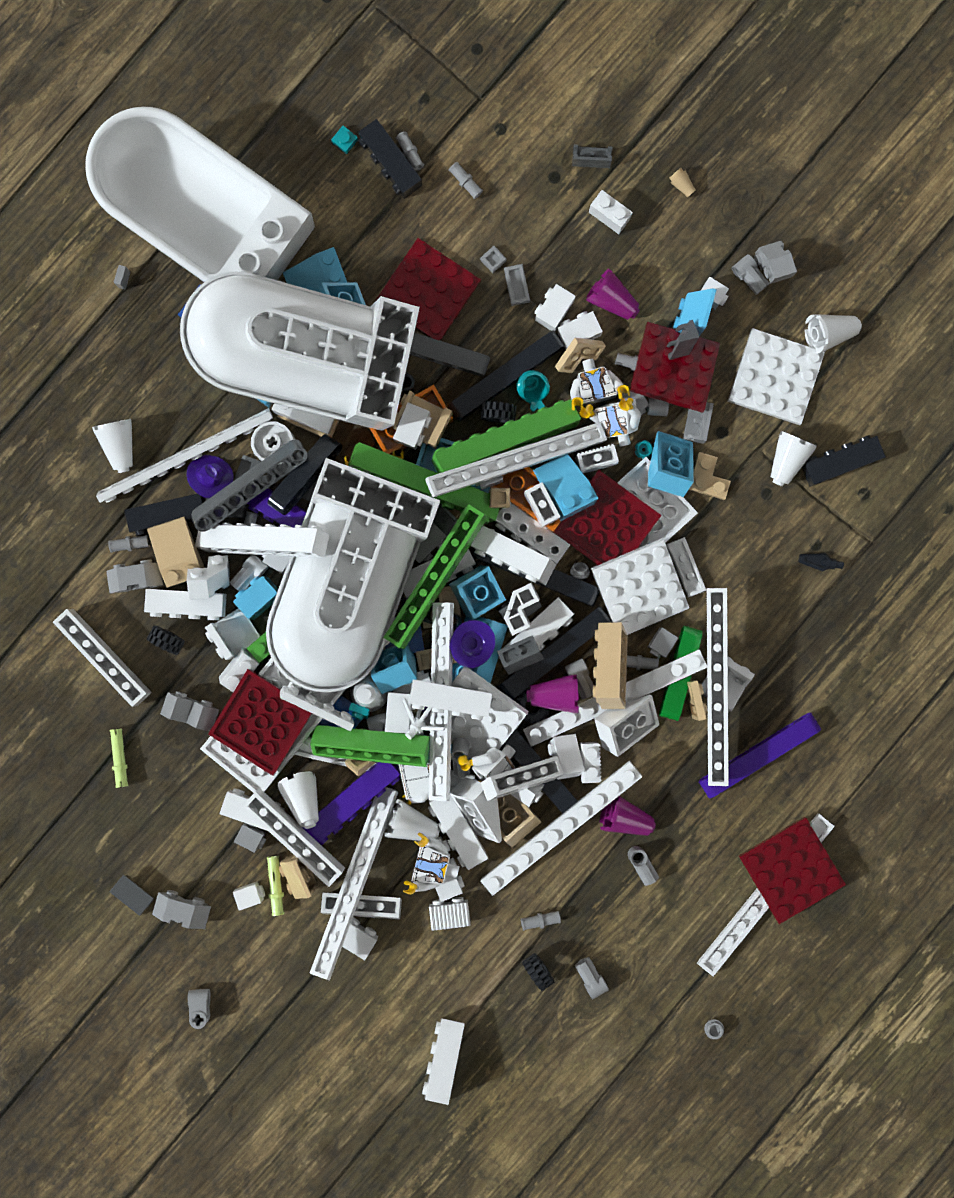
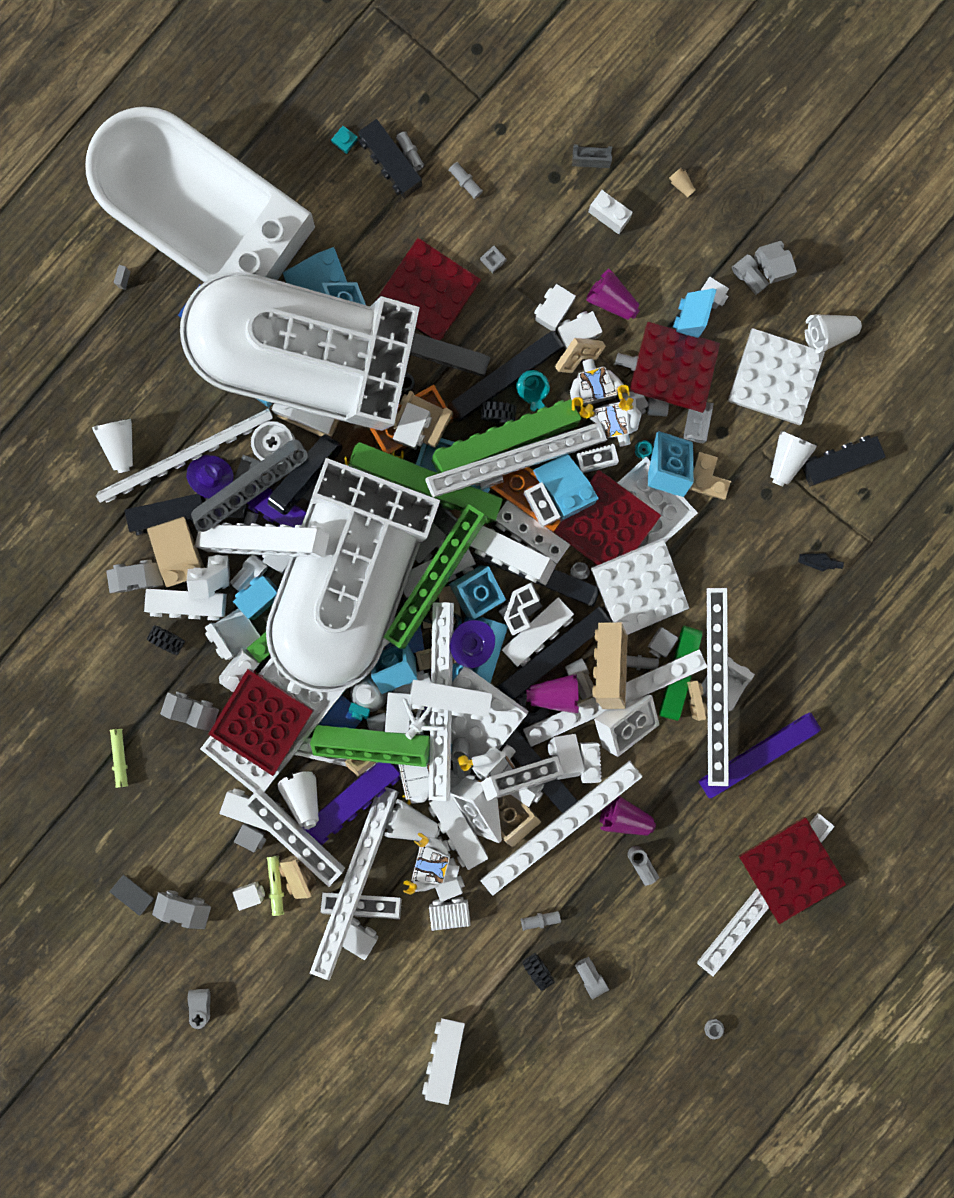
white brick [53,609,152,707] -> none
light grey pin [108,535,150,553] -> none
white plate [280,685,354,731] -> none
tan tile [490,488,510,508] -> none
dark grey hinge [497,635,544,675] -> none
light grey tile [504,264,530,306] -> none
dark grey hinge [667,320,699,360] -> none
white tile [667,537,706,597] -> none

